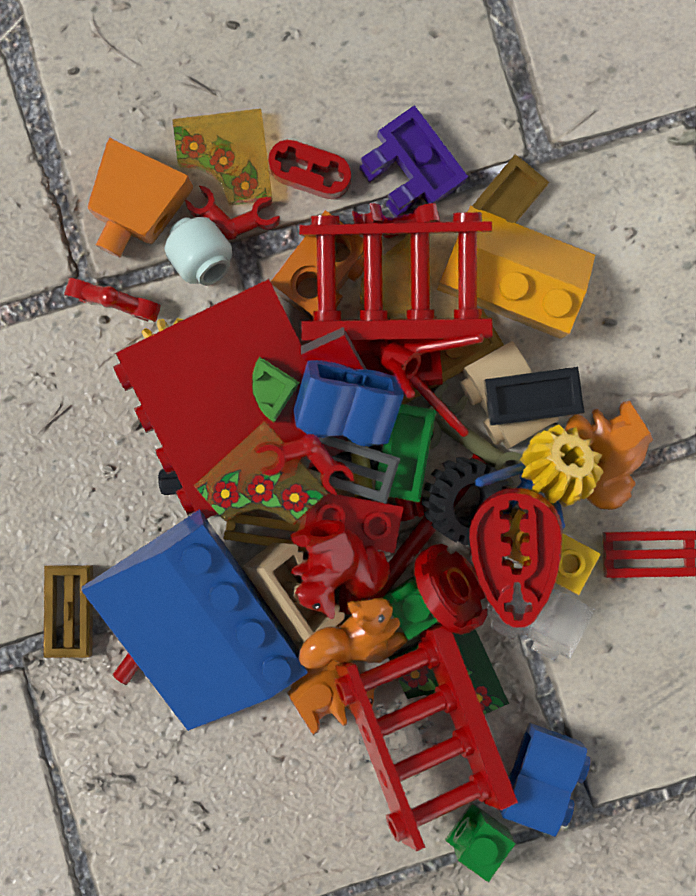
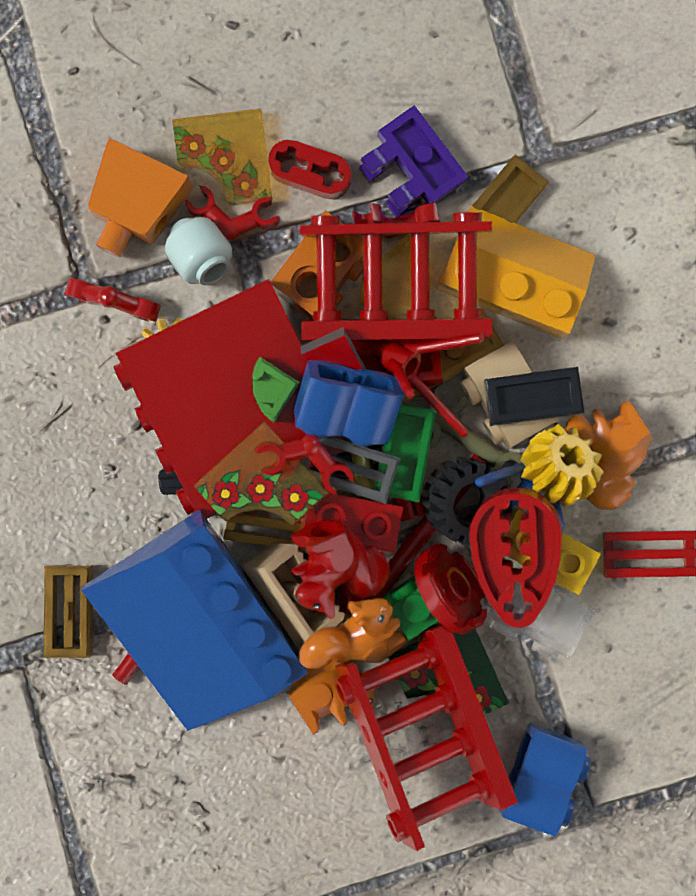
green brick [445,802,516,883] -> none

